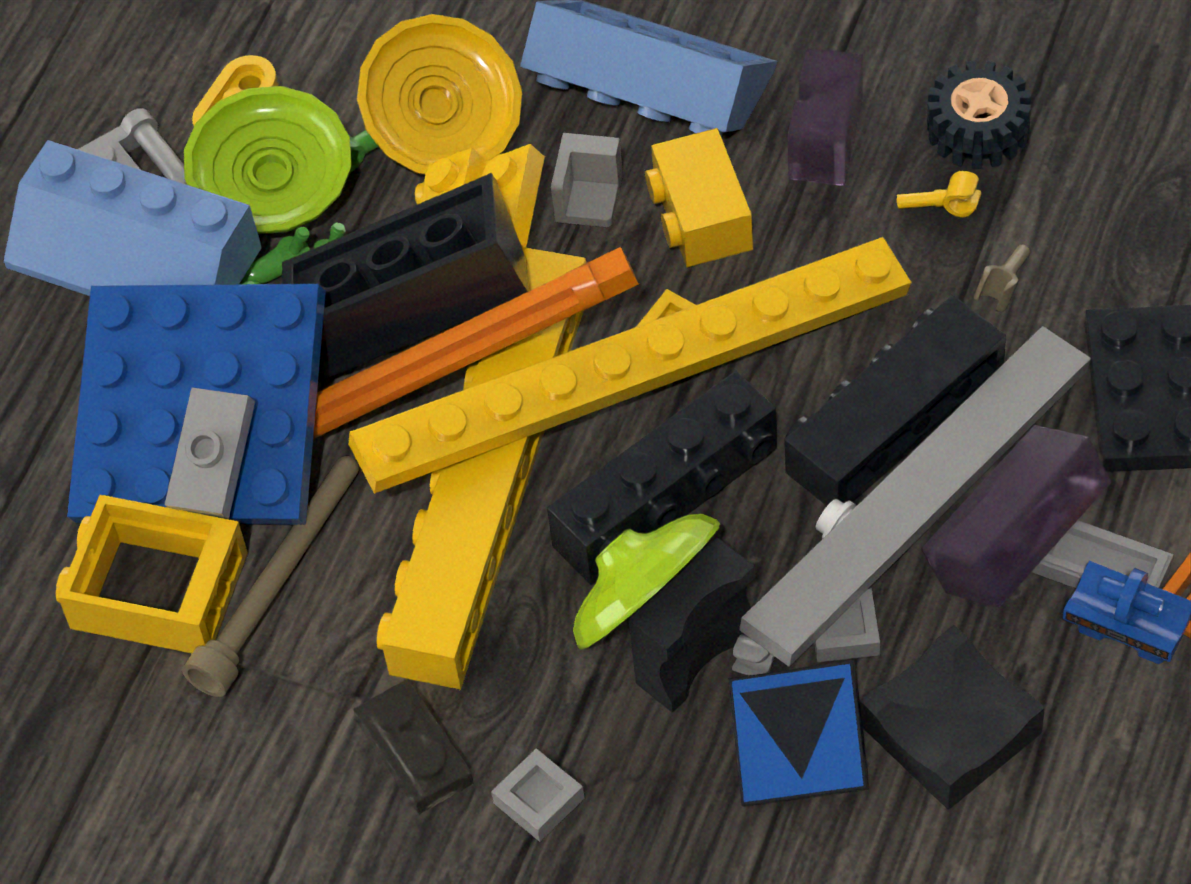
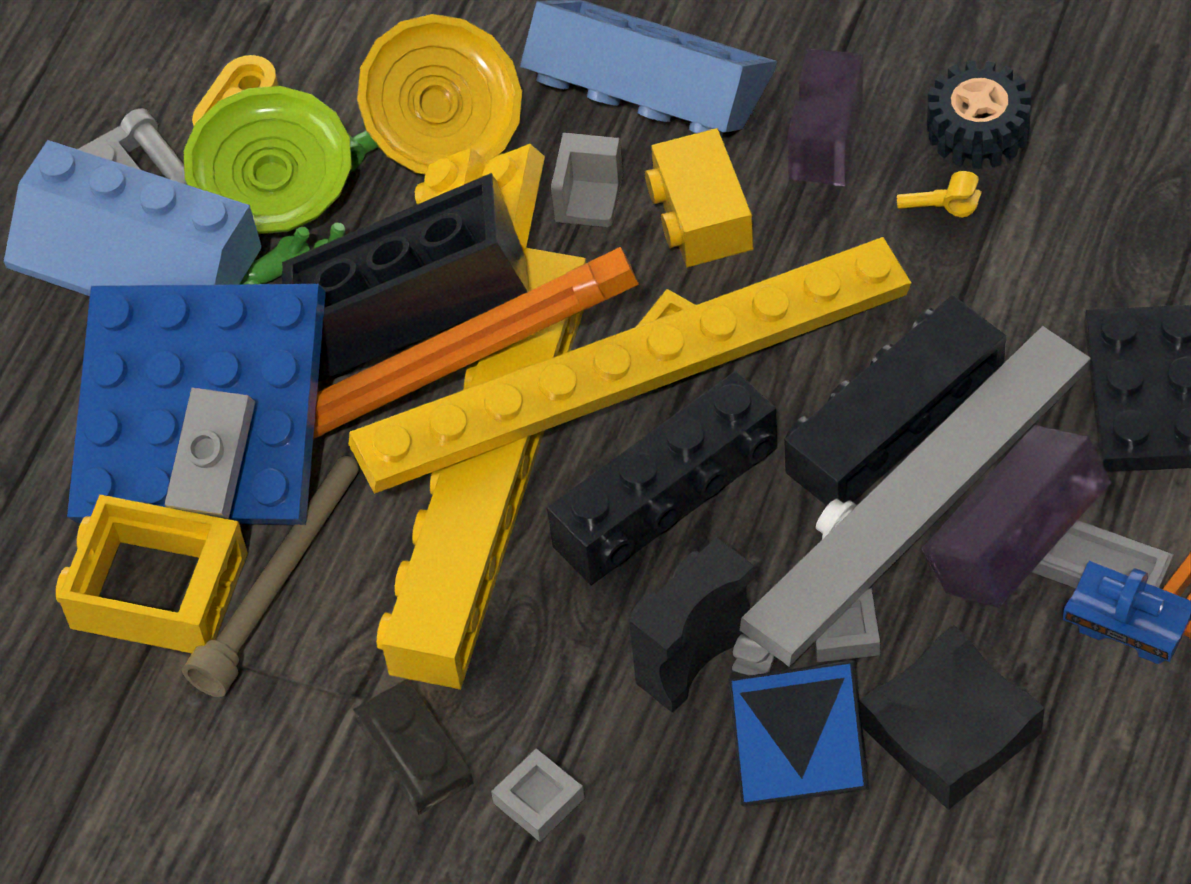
lime hat [573,514,720,650] -> none
dark tan hand [974,245,1030,312] -> none

